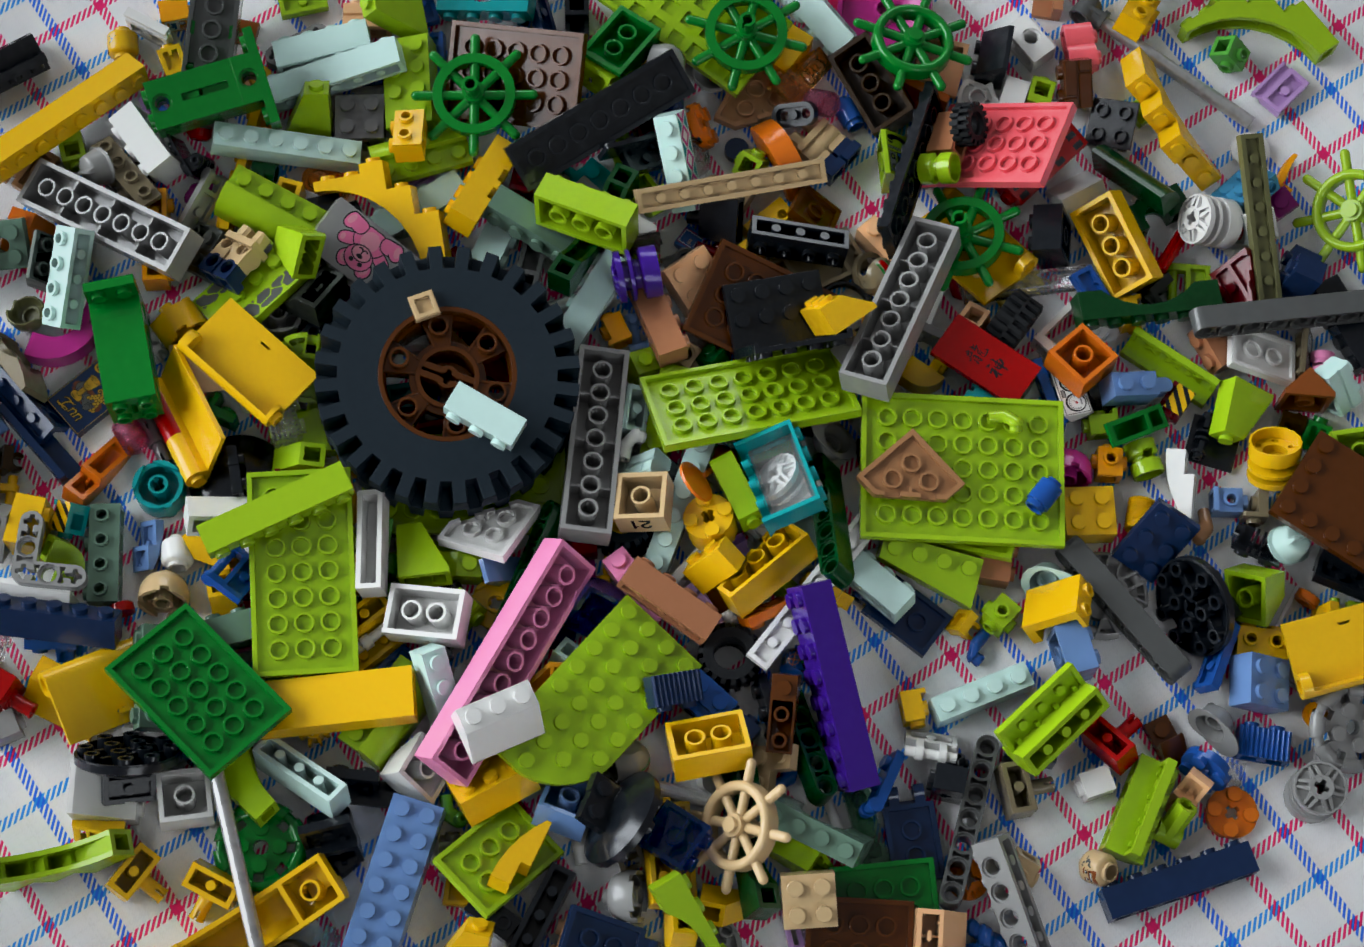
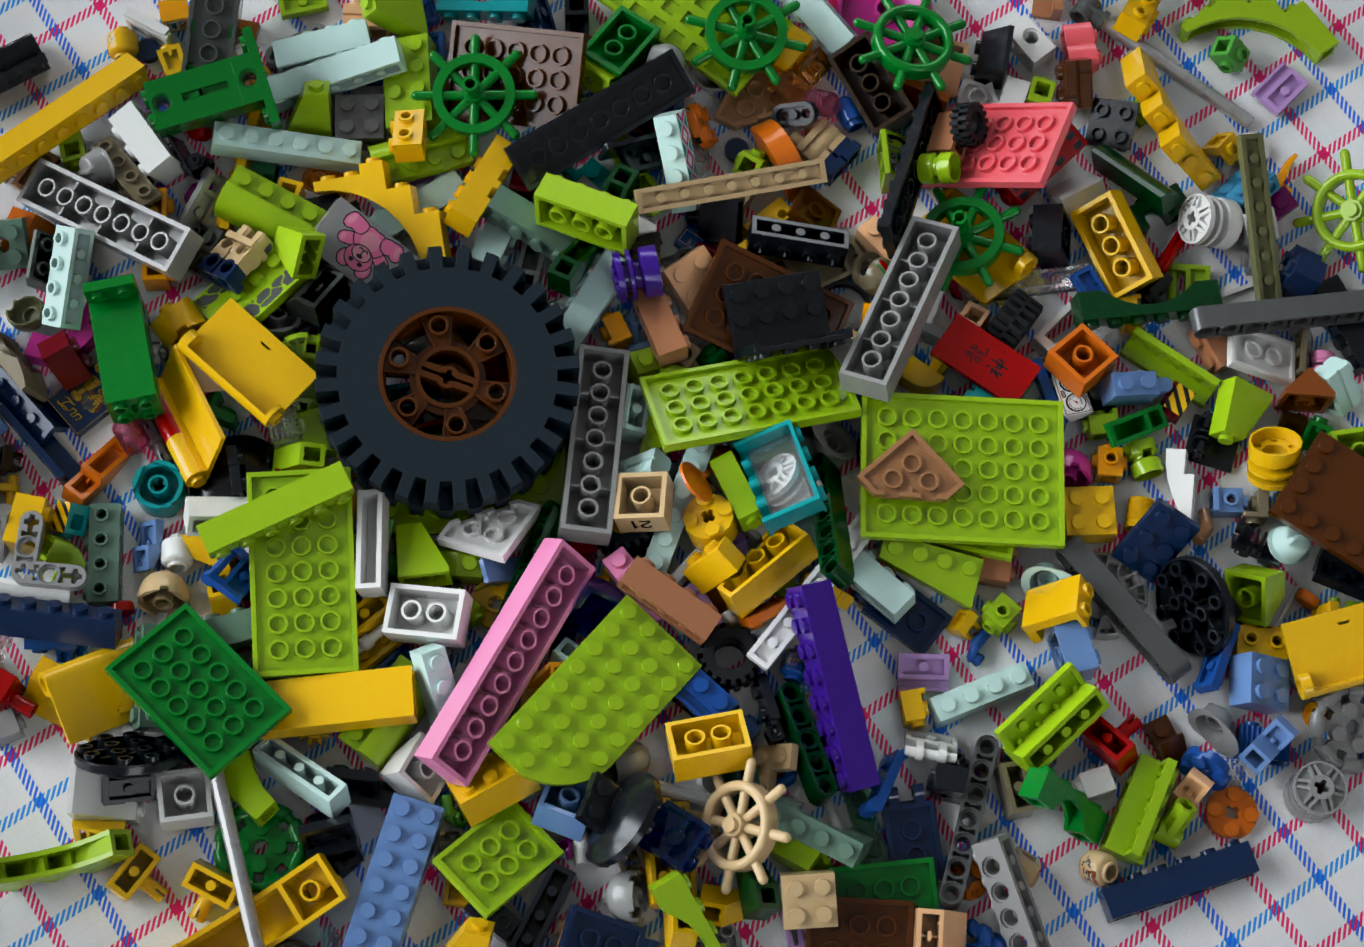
tan tile [407,289,441,323] -> none
light aqua brick [443,381,527,451] -> none
white slope [451,679,545,765] -> none
yellow slope [487,820,552,894] -> none
white arm [619,428,647,463] -> none
dark blue brick [643,668,704,713] -> none
reddish brown slope [765,672,802,755] -> none
yellow slope [800,294,877,336] -> none
lime arm [987,410,1024,434] -> none
blue brick [1025,476,1062,515] -> none
dark red wing [1209,247,1257,303] -> none
none -> dark red piece [37,330,93,391]
none -> dark blue tile [137,38,160,64]
none -> magenta hand [556,837,573,860]
none -> lavender plate [897,652,950,692]
none -> green arch [1018,766,1109,845]
none -> yellow bracket [1202,132,1239,165]
none -> medium blue brick [1238,714,1299,775]

